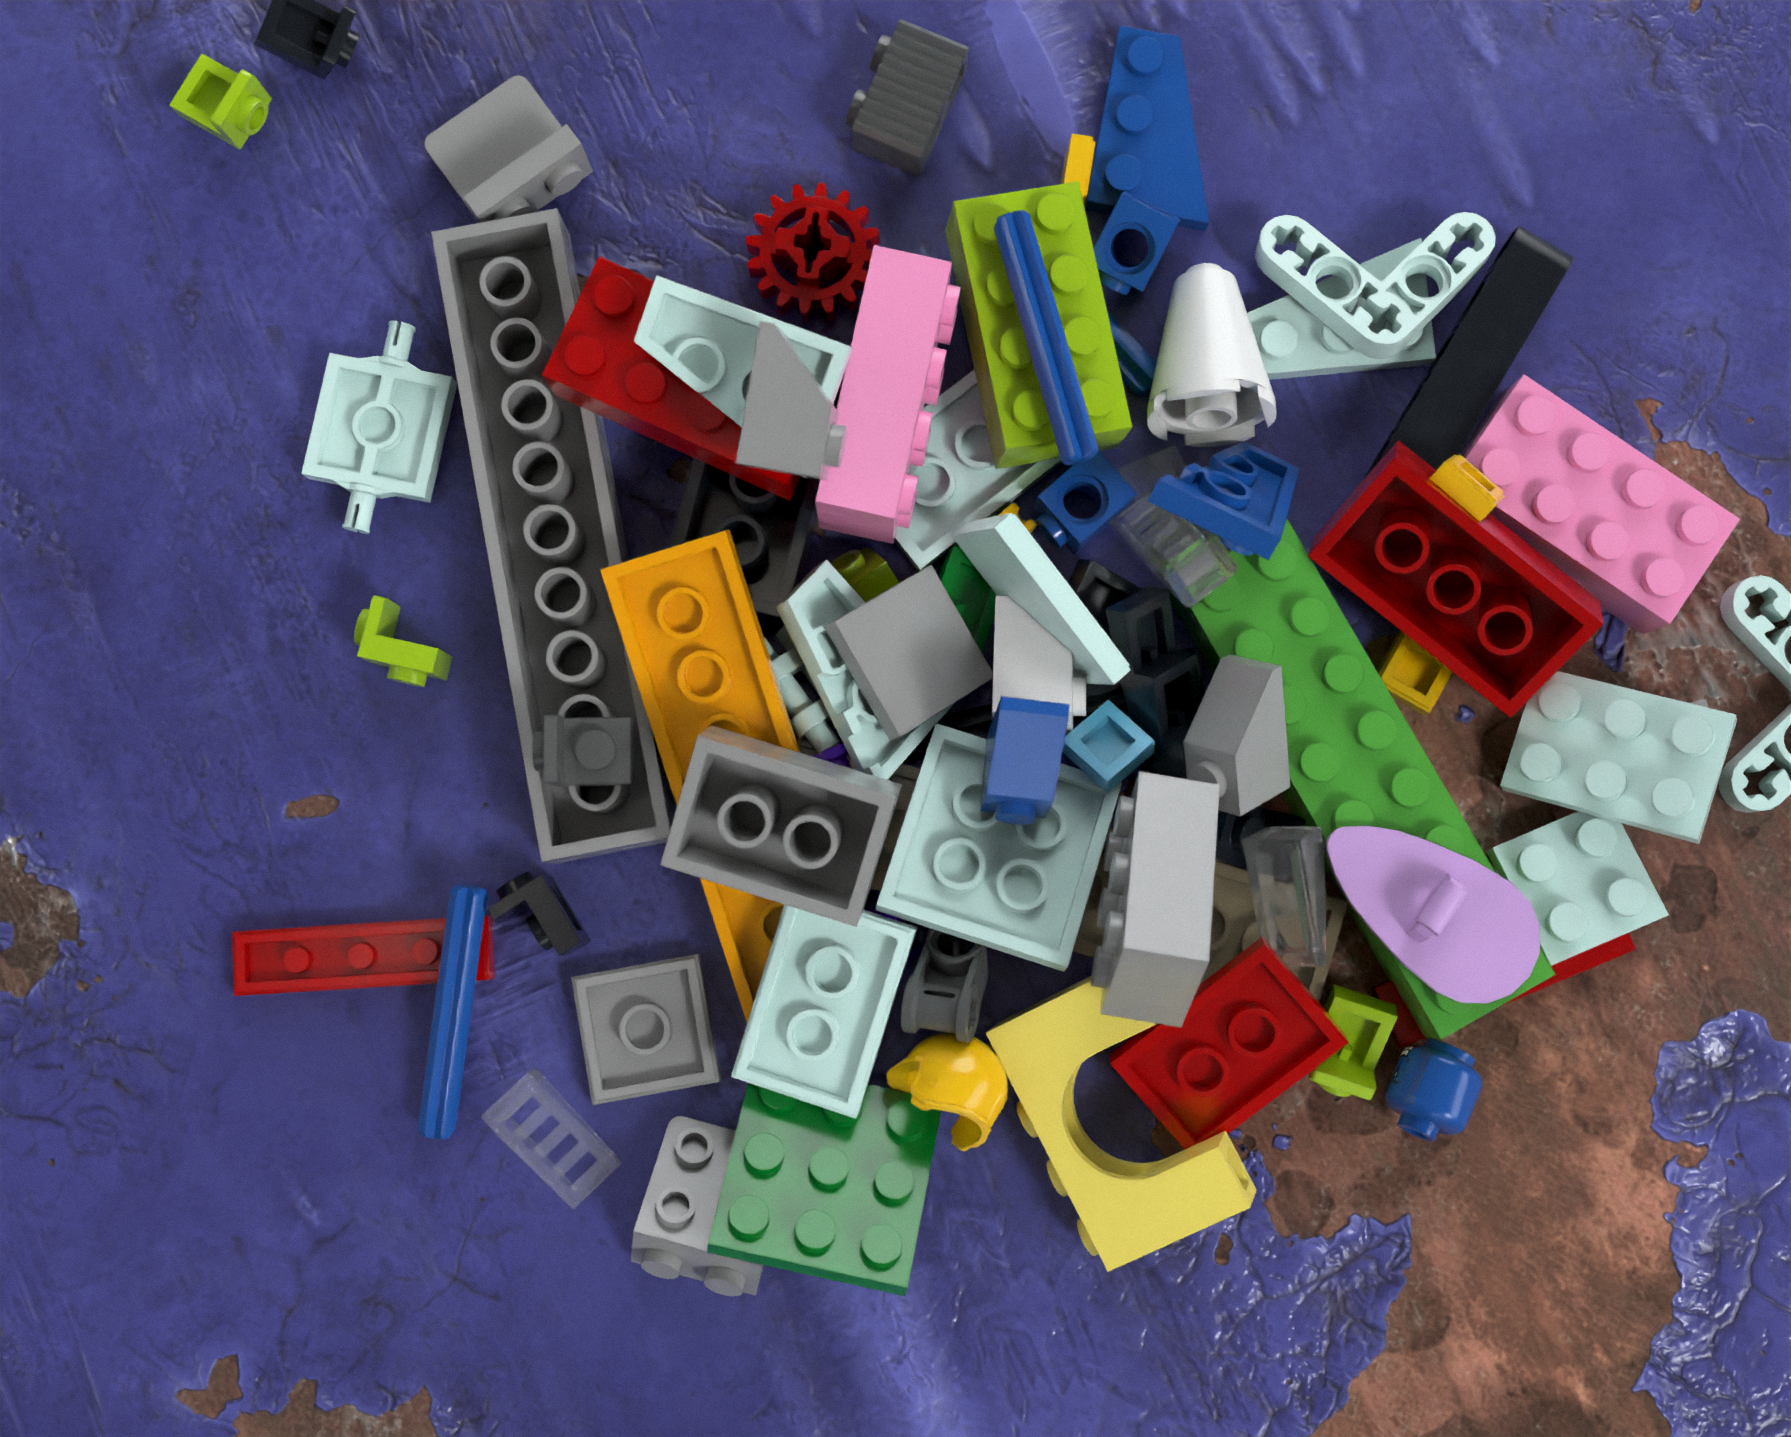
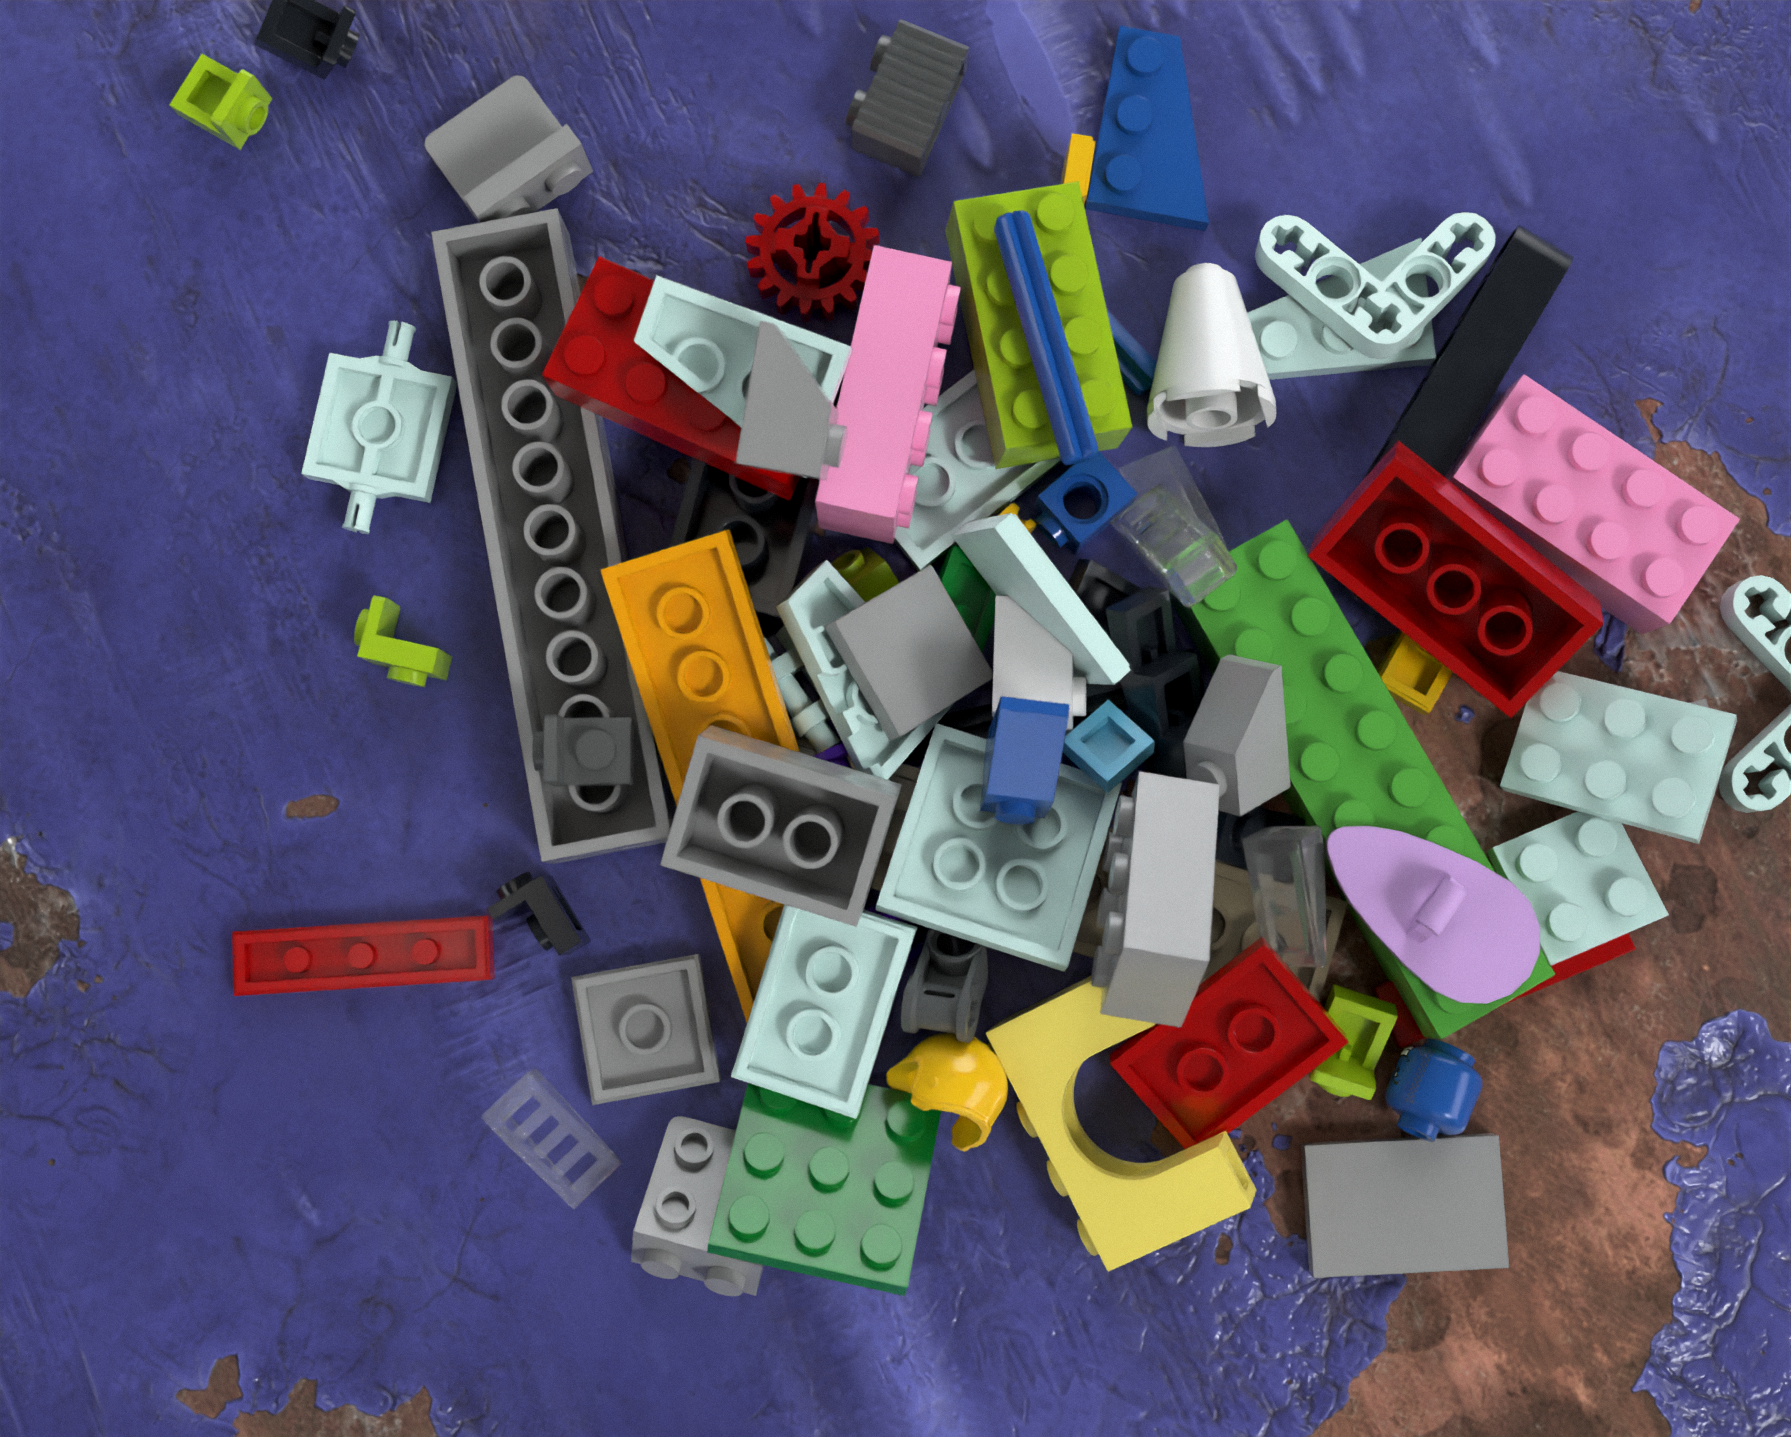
blue axle [417,884,488,1139] -> none
blue brick [1094,191,1181,295] -> none
blue wing [1148,441,1300,560] -> none
yellow tile [1429,454,1505,522] -> none
none -> light grey tile [1300,1133,1509,1278]

